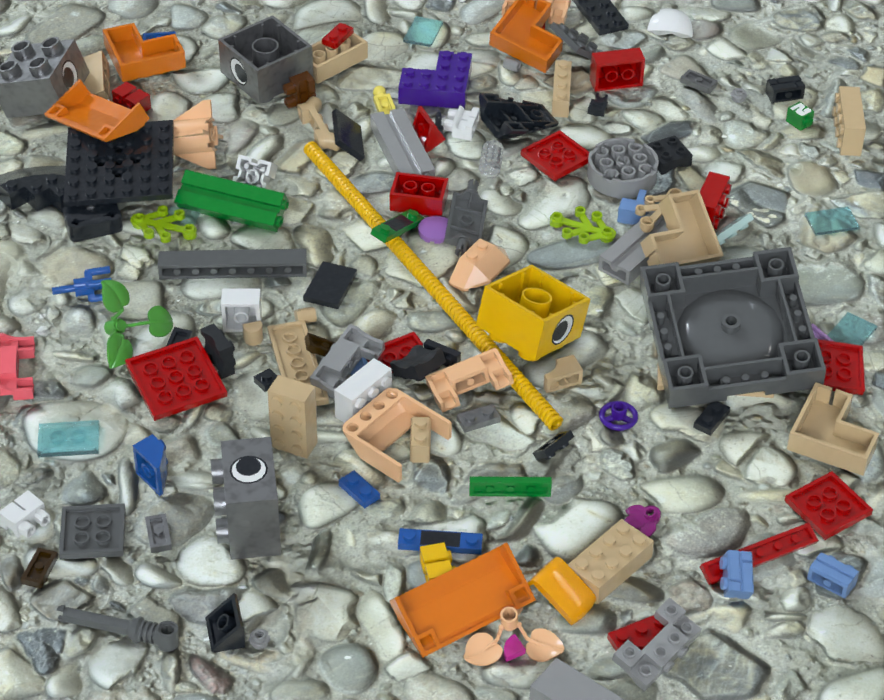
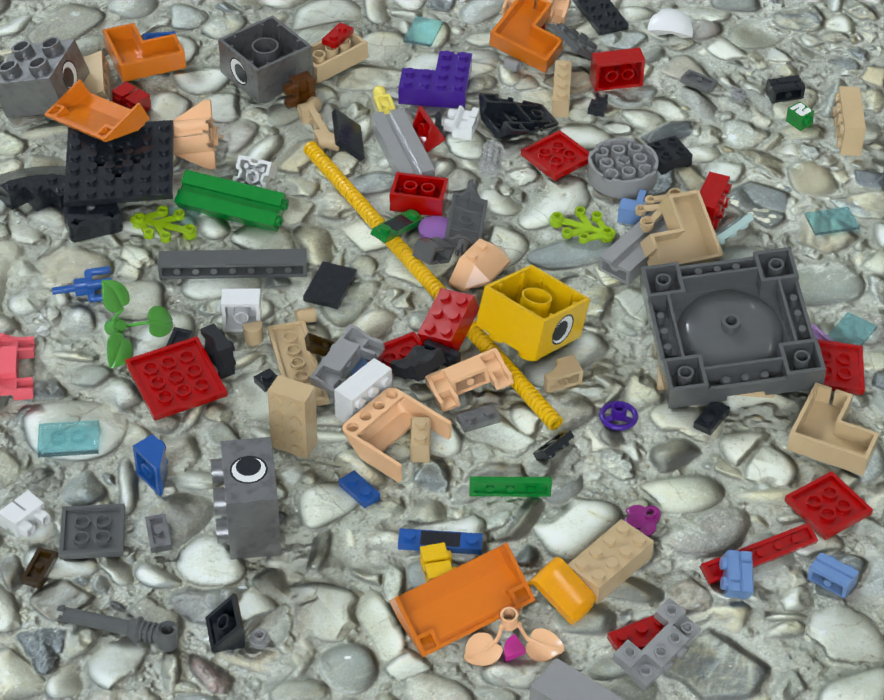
none -> dark grey piece [412,237,455,265]
none -> red brick [417,288,480,351]

